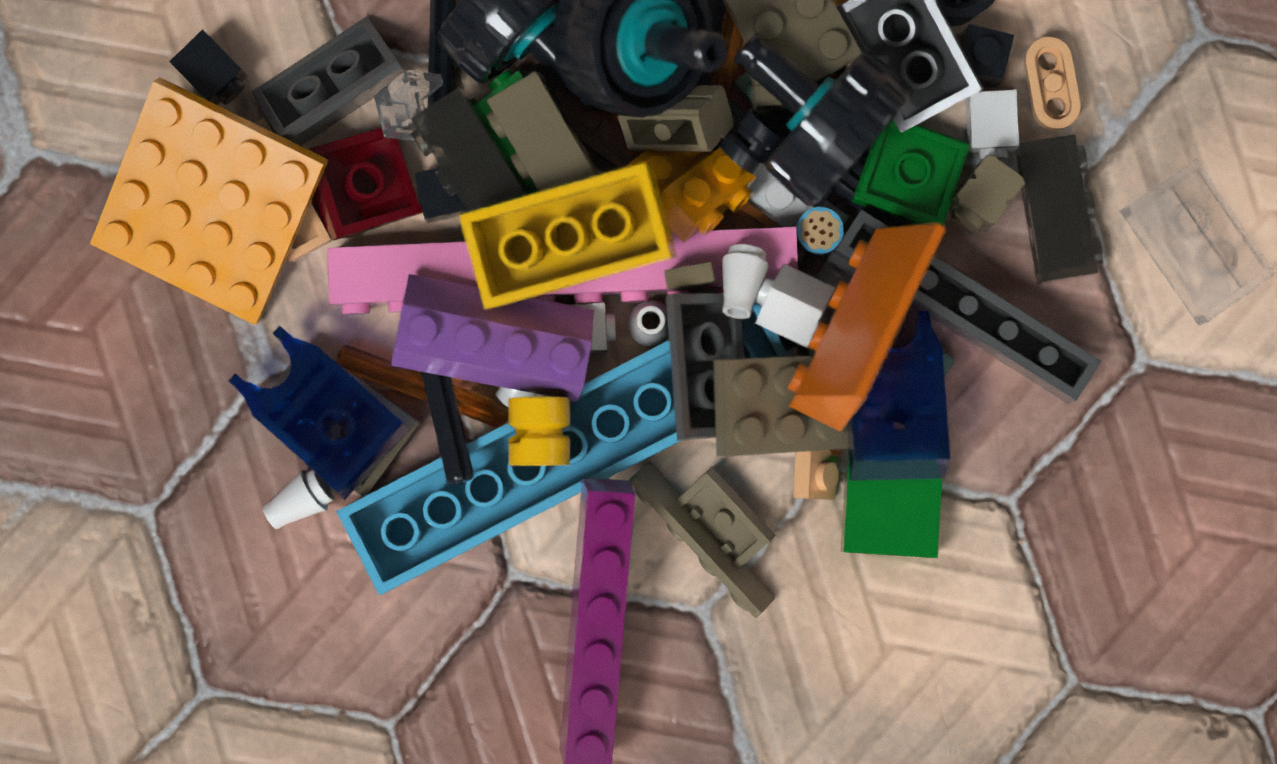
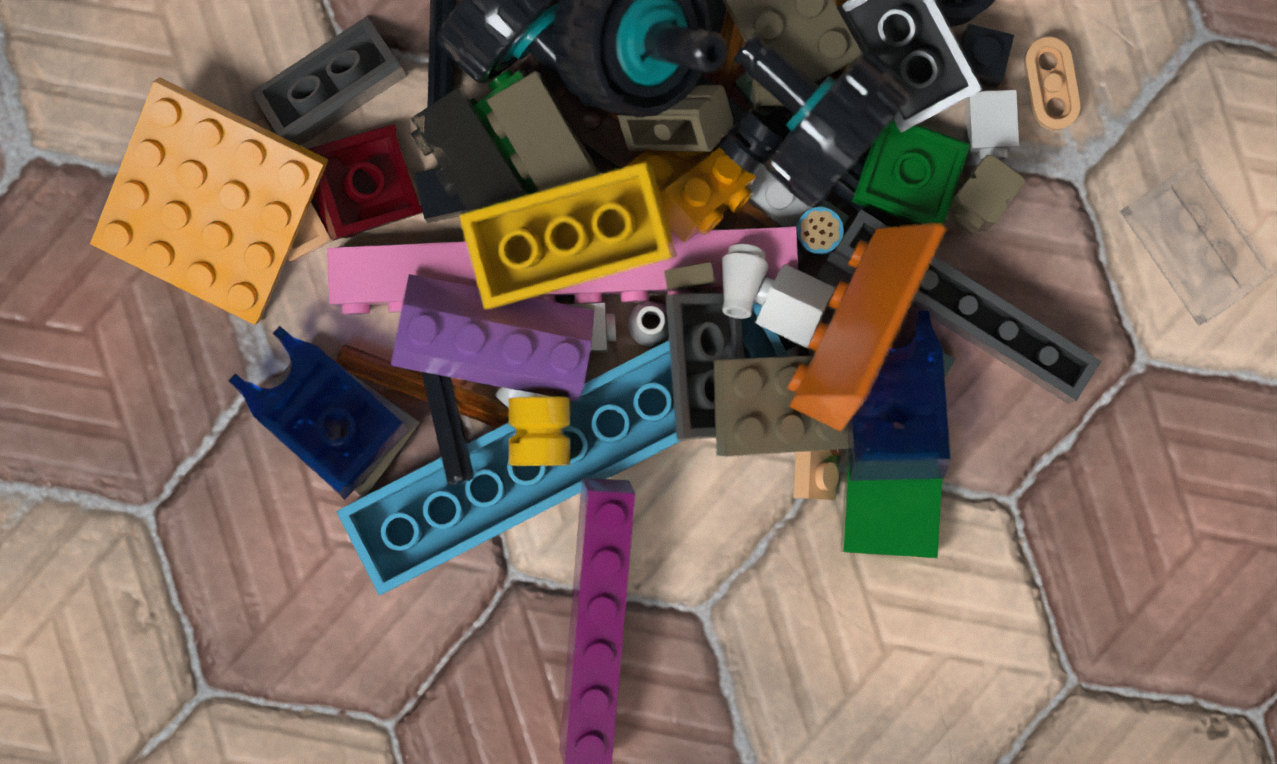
black brick [169,29,248,105] -> none
white cone [263,468,335,530] -> none
clear panel [374,70,443,142] -> none
dark tan bracket [629,462,776,618] -> none
clear smoke brick [1014,134,1103,285] -> none

